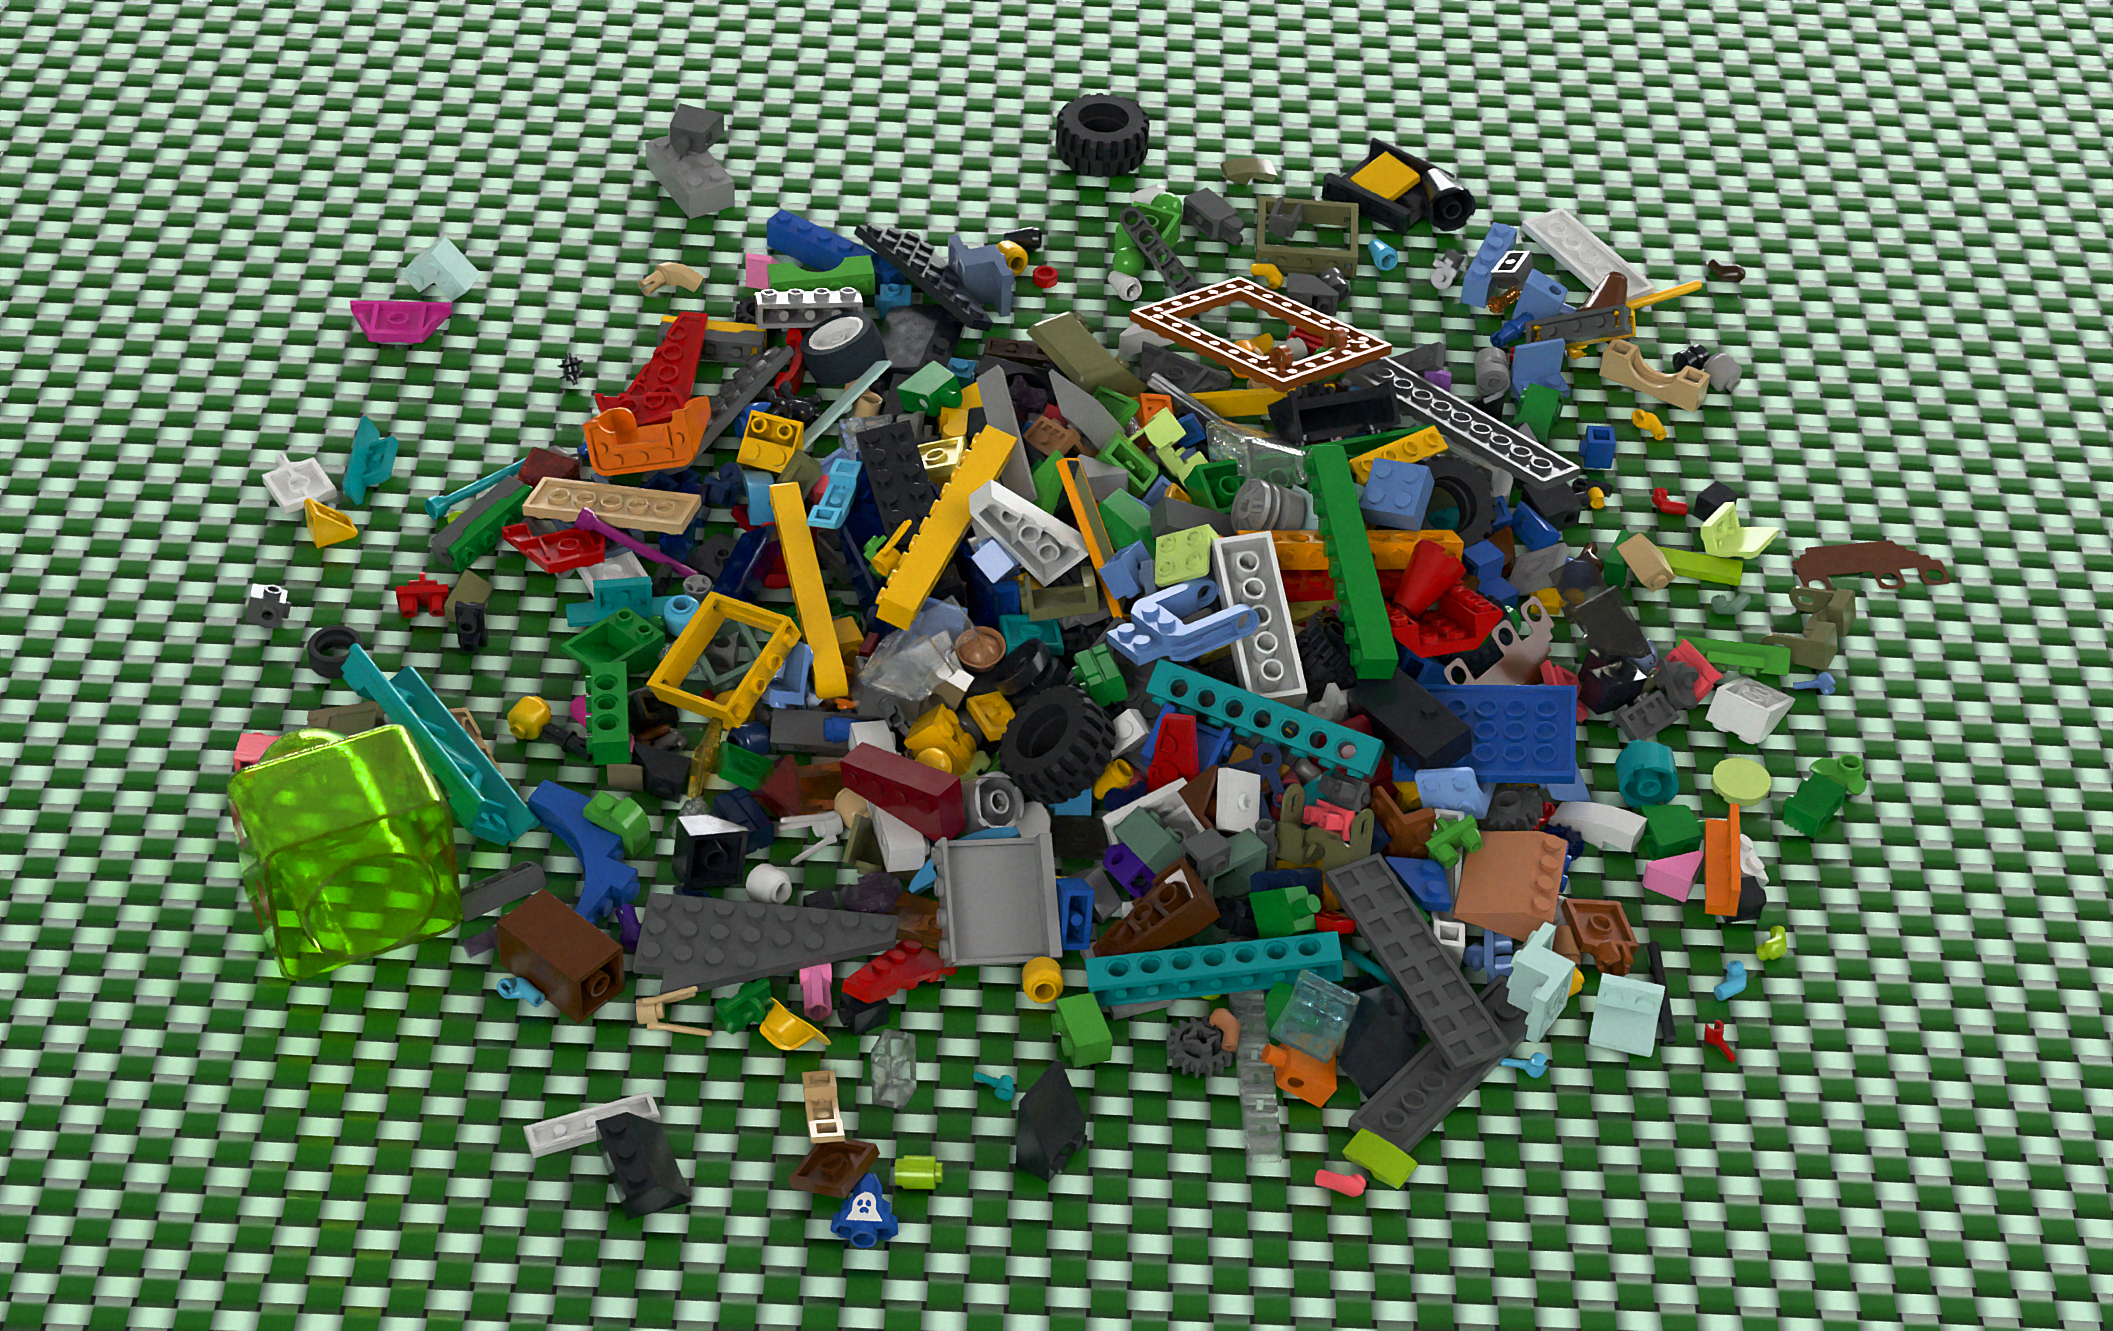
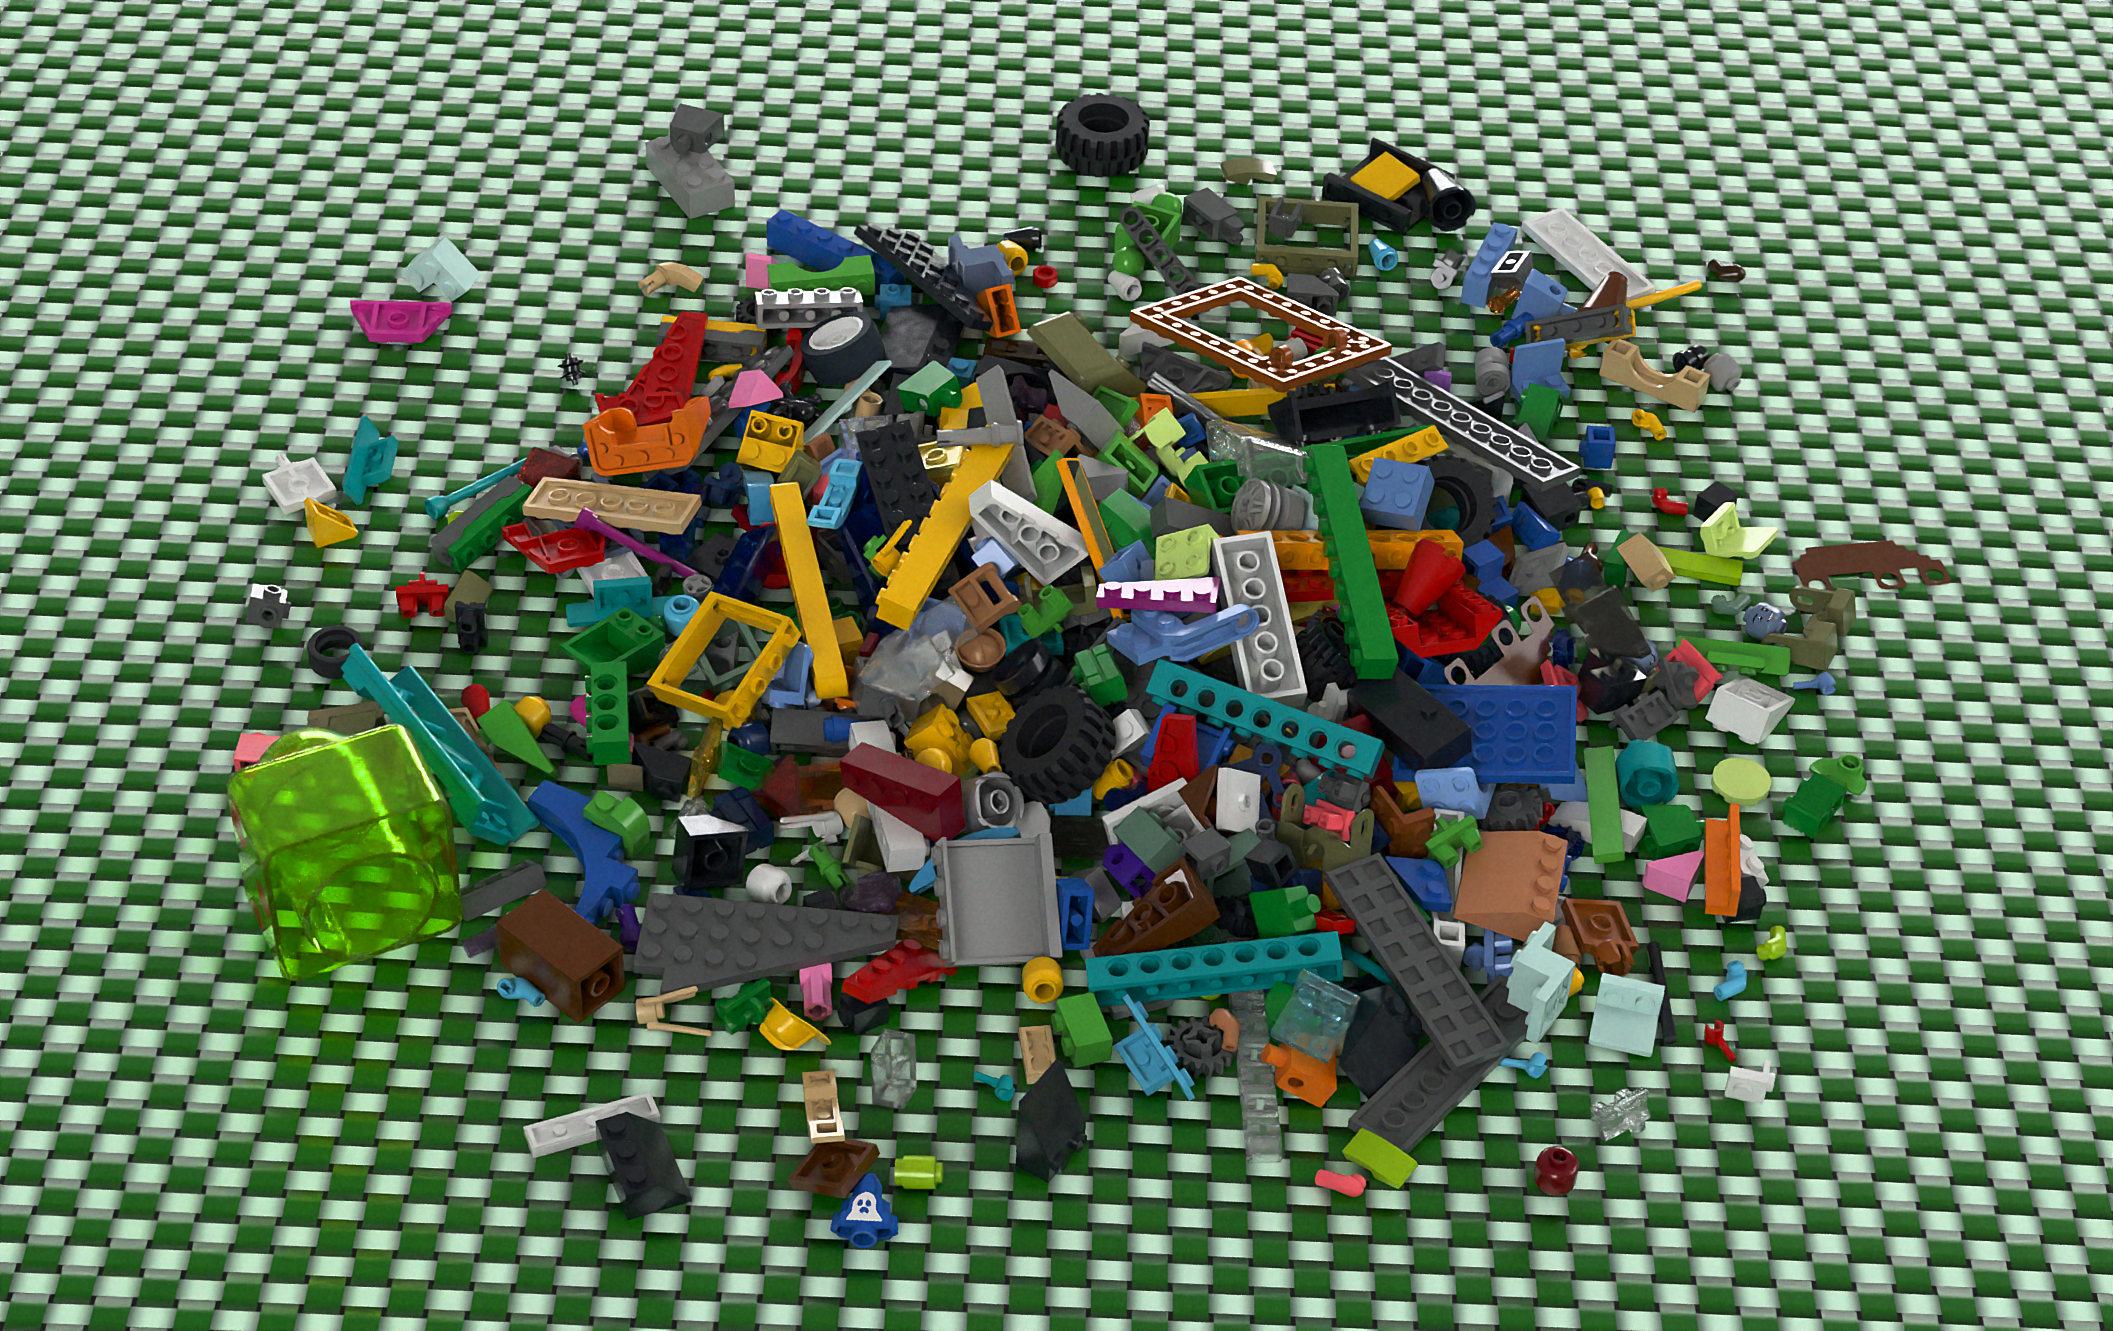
none -> red cone [460,684,490,729]
none -> bright green slope [476,699,561,780]
none -> light grey tile [700,375,725,398]
none -> yellow arm [708,363,742,385]
none -> bright pink slope [728,369,783,408]
none -> medium nougat tile [803,433,836,462]
none -> bright green pin [808,842,854,896]
none -> light grey pin [936,420,1024,448]
none -> medium nougat plate [948,562,1021,634]
none -> yellow cone [969,738,1002,774]
none -> orange torso [976,283,1021,338]
none -> bright green hips [1017,585,1074,639]
none -> tan plate [1018,1025,1057,1084]
none -> magenta wing [1096,577,1220,613]
none -> medium azure bracket [1114,994,1195,1101]
none -> black brick [1244,838,1300,888]
none -> dark red head [1534,1146,1579,1196]
none -> clear blue gear [1552,629,1574,671]
none -> bright green tile [1584,745,1625,864]
none -> clear hips [1590,1087,1651,1141]
none -> white bracket [1724,1059,1775,1104]
none -> sand blue head [1743,602,1788,641]

